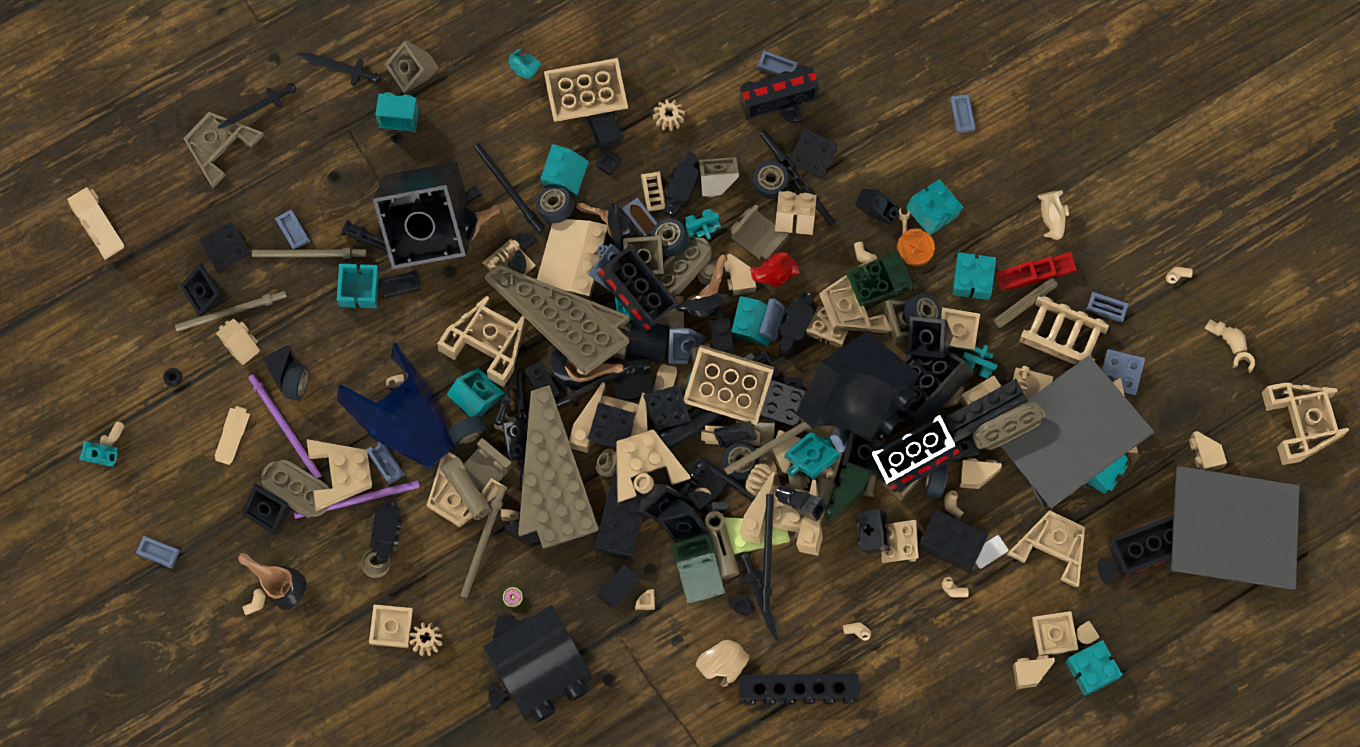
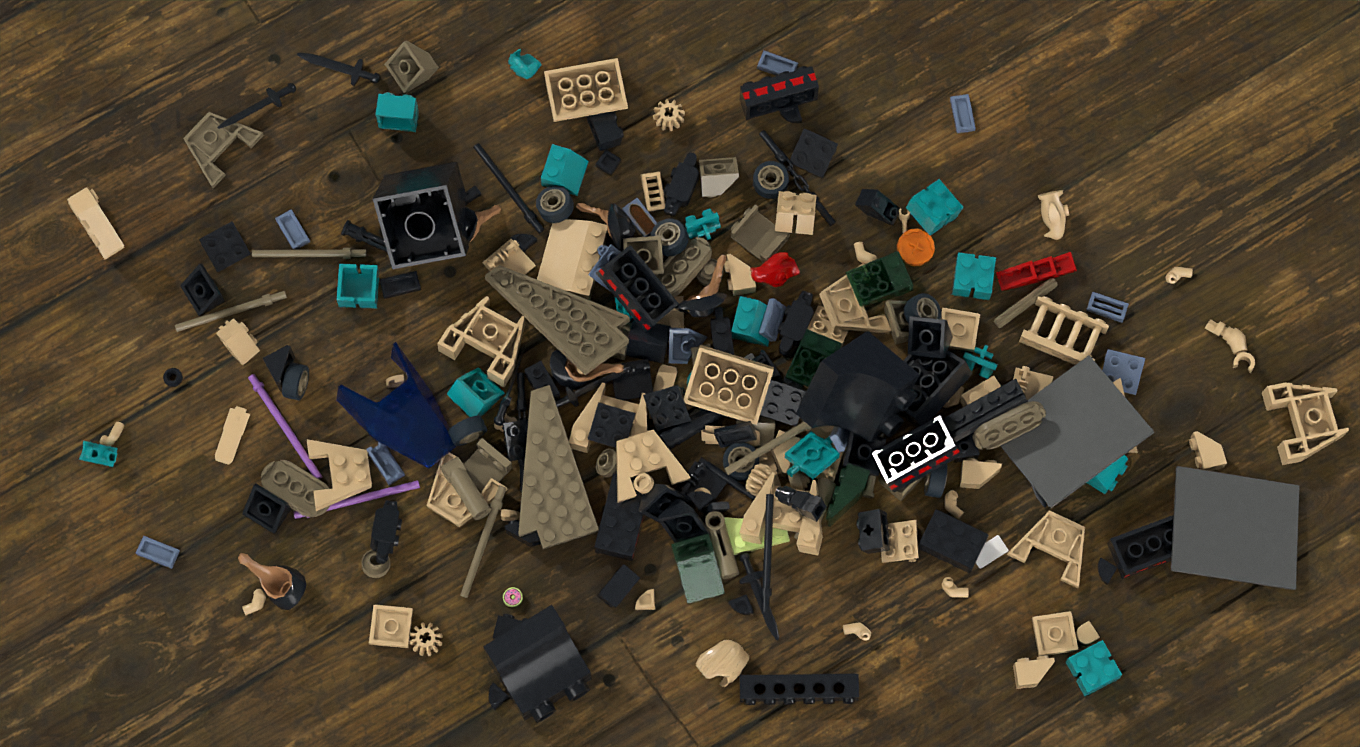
black tile [507,250,526,274] -> none
none -> clear green slope [785,329,842,387]

